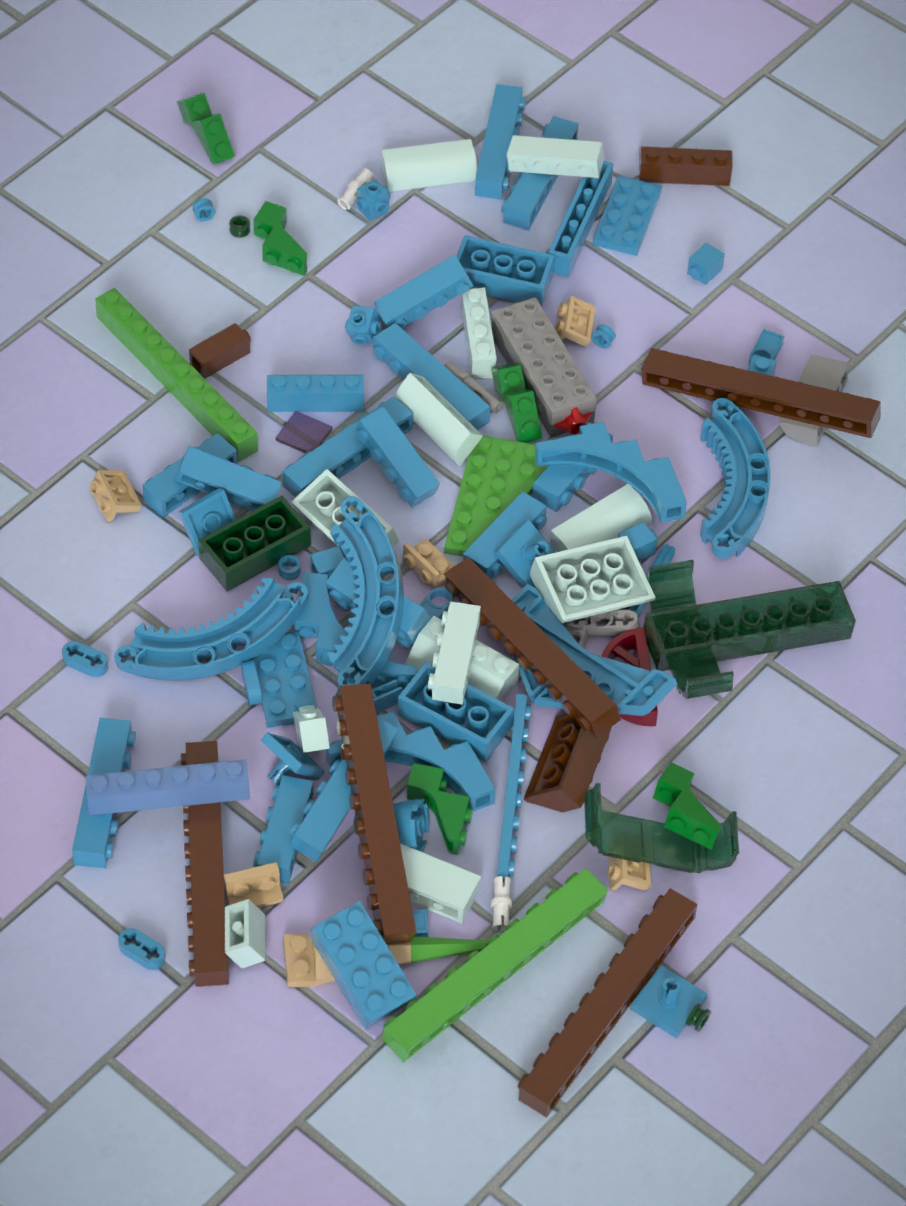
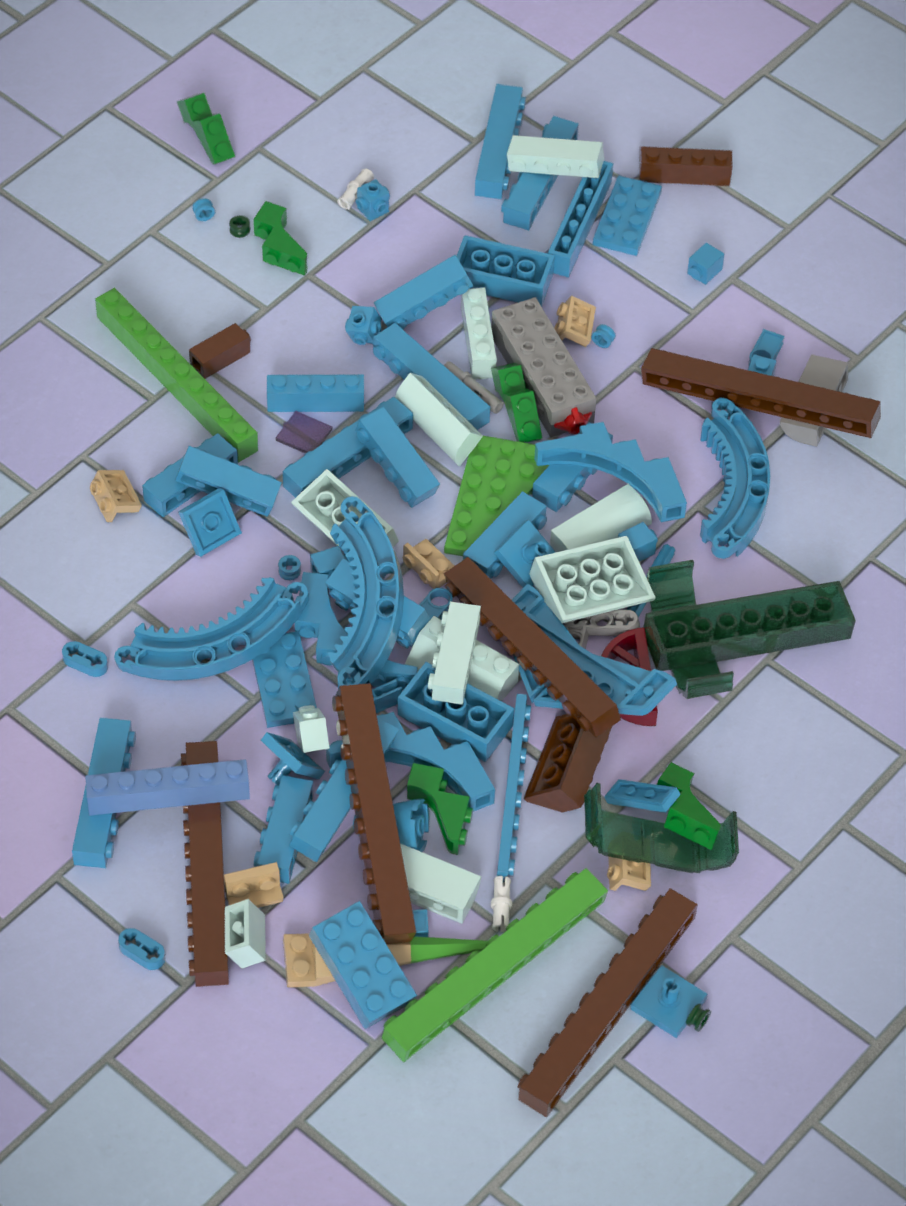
dark green brick [198,495,311,591] -> none
dark azure beam [241,660,262,706] -> none
light aqua brick [381,139,477,192] -> none
none -> dark azure tile [604,779,681,813]

